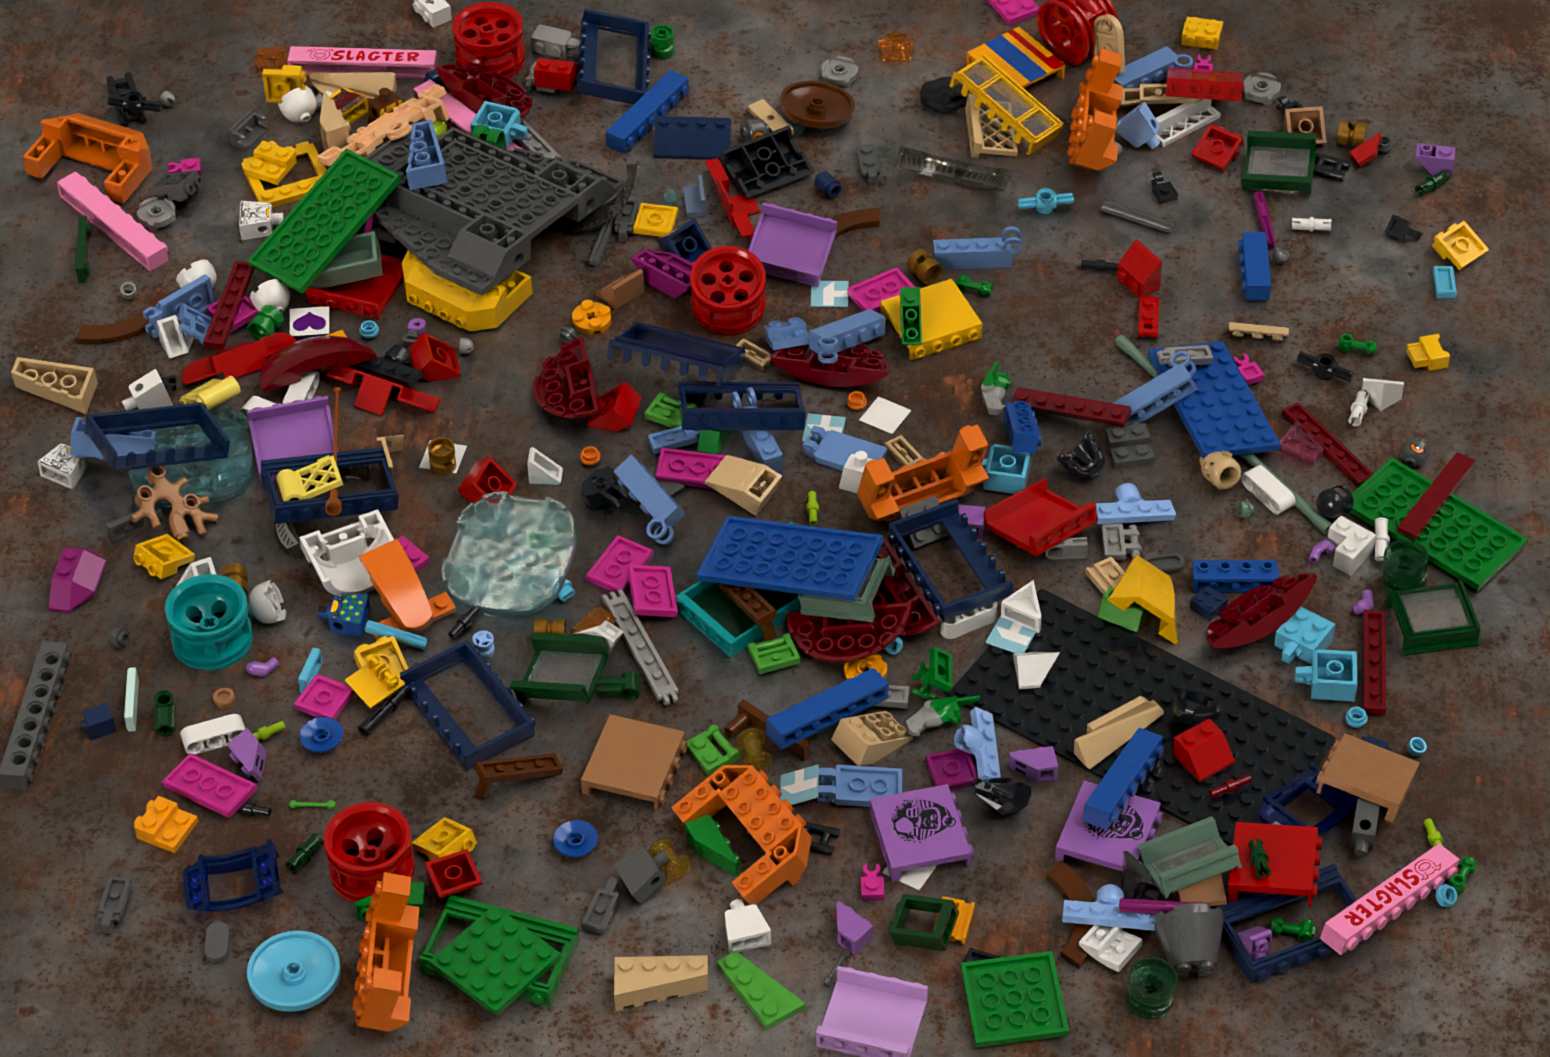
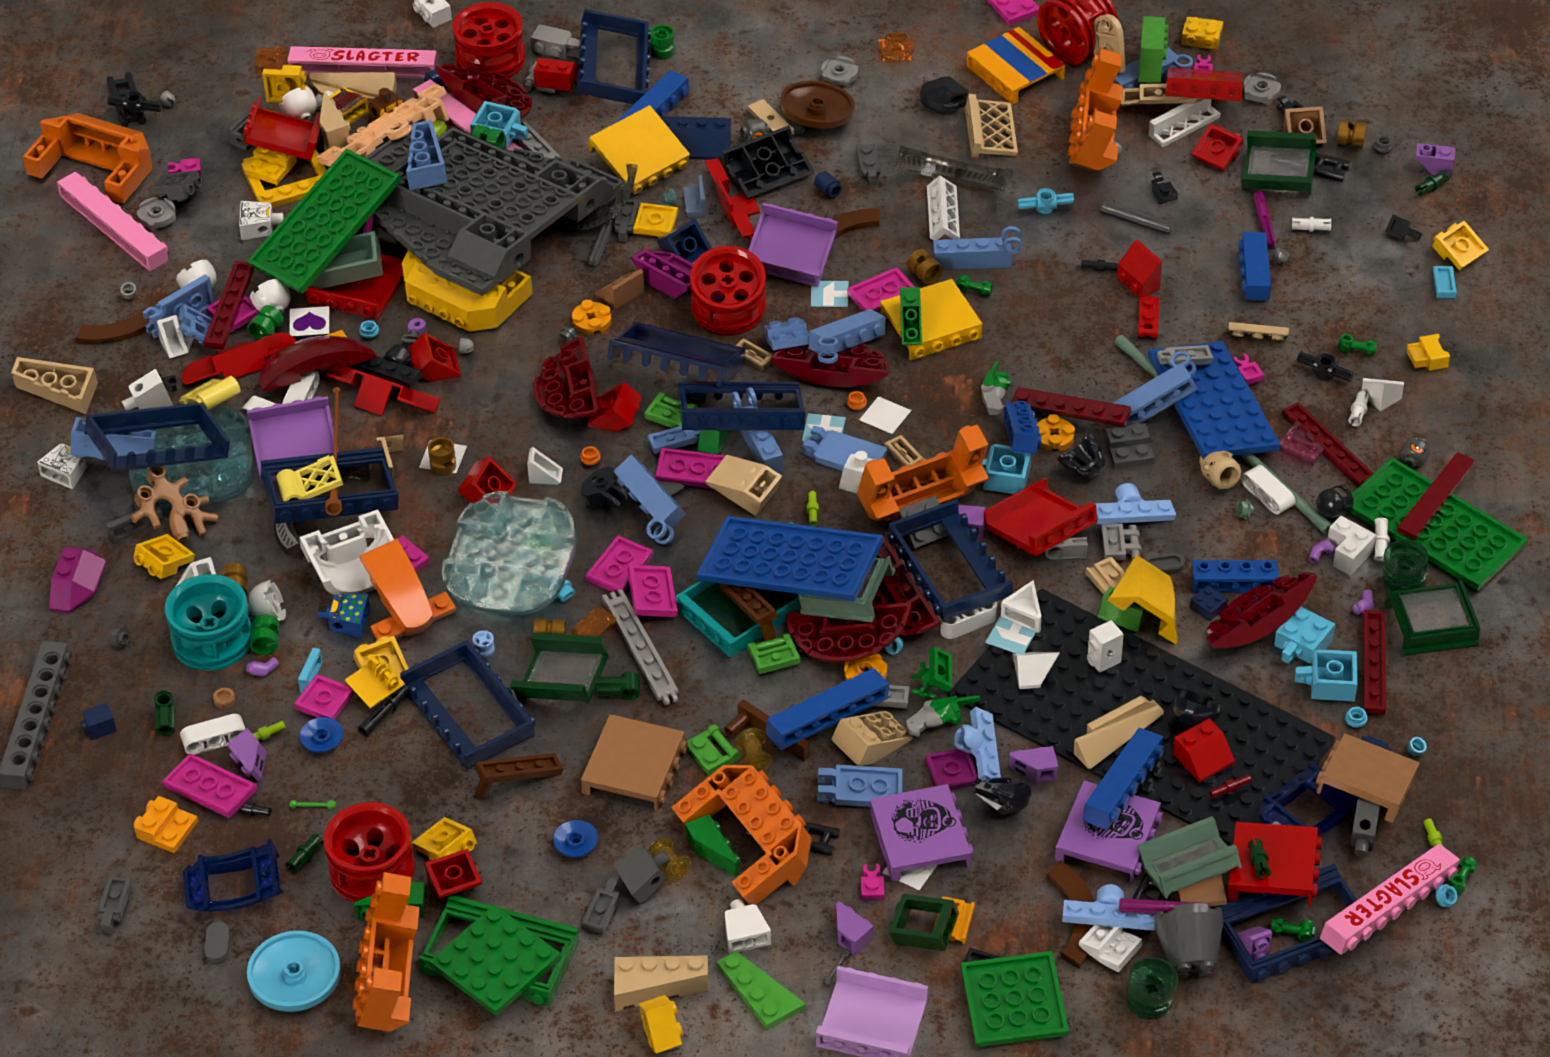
dark green plate [76,216,92,283] -> none
light aqua tile [124,667,139,732] -> none
medium azure axle [365,620,427,650] -> none
black bar [448,605,480,639] -> none
white slope [571,621,624,655] -> none
medium azure sticker [780,764,819,805] -> none
yellow window [949,54,1064,155] -> none
light blue torso [1115,102,1160,150] -> none
clear smoke slope [1121,851,1152,899] -> none
red tile [1350,133,1382,167] -> none
none -> red panel [243,97,321,161]
none -> green wheel [250,614,280,655]
none -> yellow panel [587,105,690,195]
none -> yellow brick [639,995,683,1054]
none -> white fence [927,175,960,240]
none -> light orange plate [1037,414,1075,451]
none -> white brick [1087,620,1124,672]
none -> bright green wedge [1138,16,1169,83]

